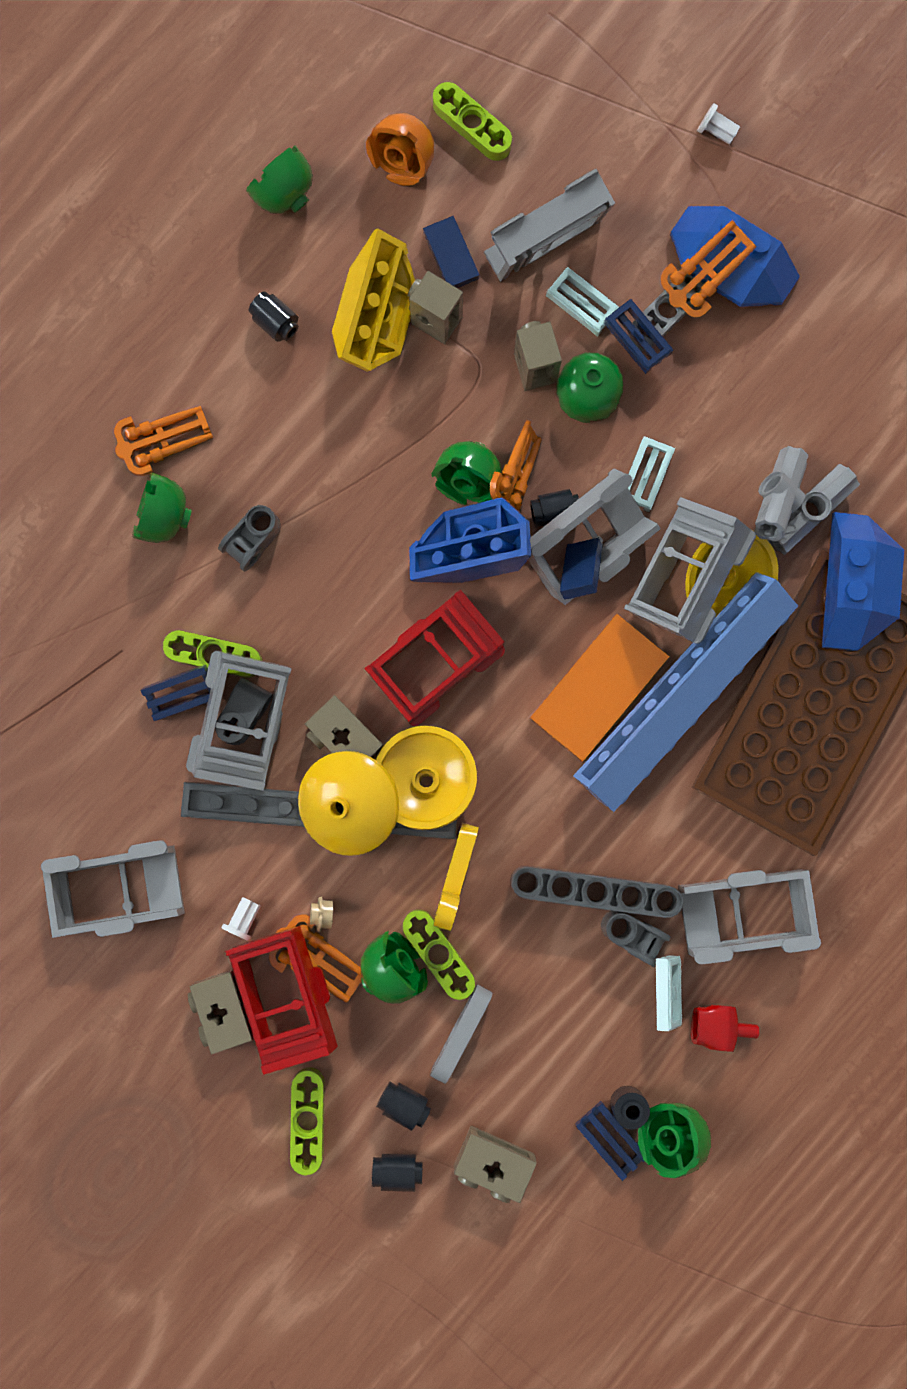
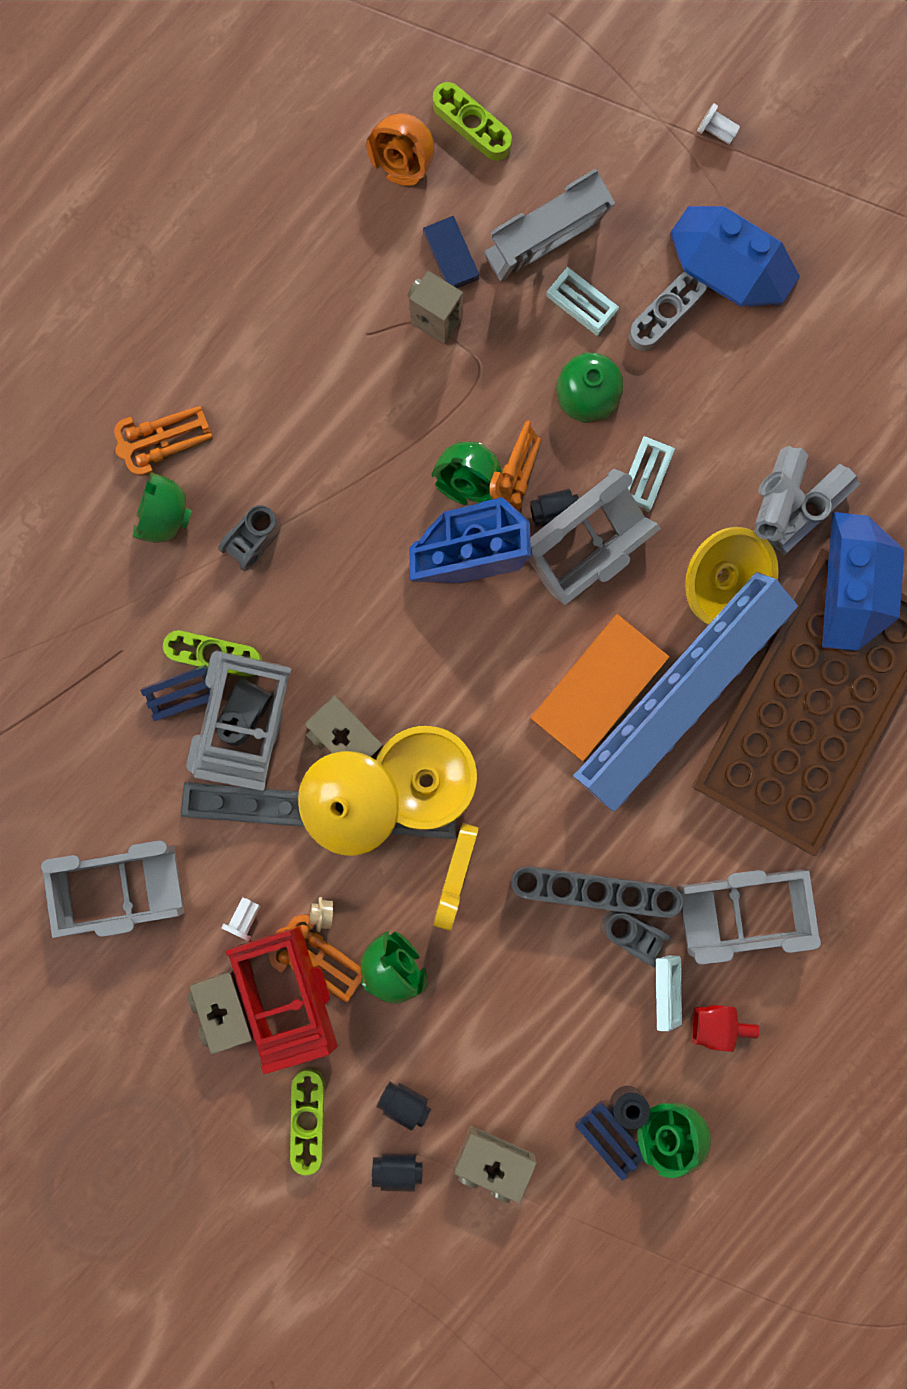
green cylinder [246,145,313,214] -> none
black brick [248,291,299,342] -> none
yellow wedge [332,228,415,372] -> none
red piece [364,589,505,727] -> none
lime beam [403,909,475,1000] -> none
light grey beam [430,984,493,1084] -> none
dark tan brick [514,321,562,391] -> none
dark blue tile [560,537,603,600] -> none
dark blue tile [604,299,673,374] -> none
light grey piece [624,497,756,644] -> none
orange piece [661,220,757,317] -> none

